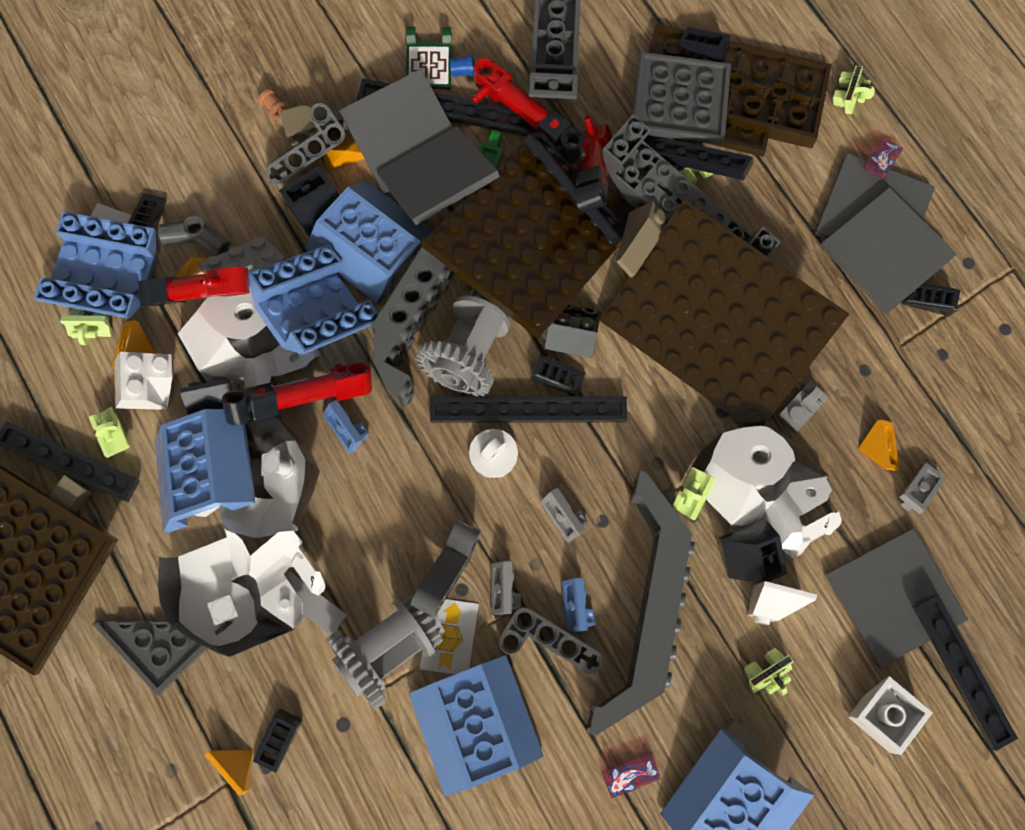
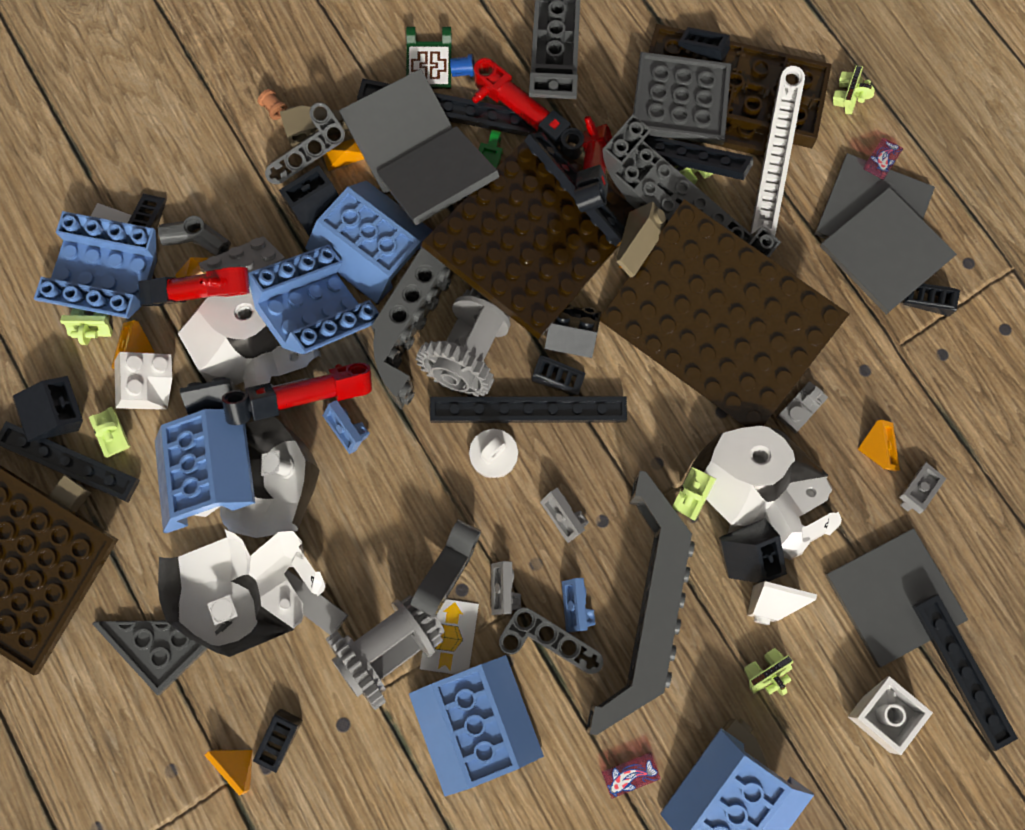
none -> black slope [12,376,83,442]
none -> white gear [750,66,805,236]

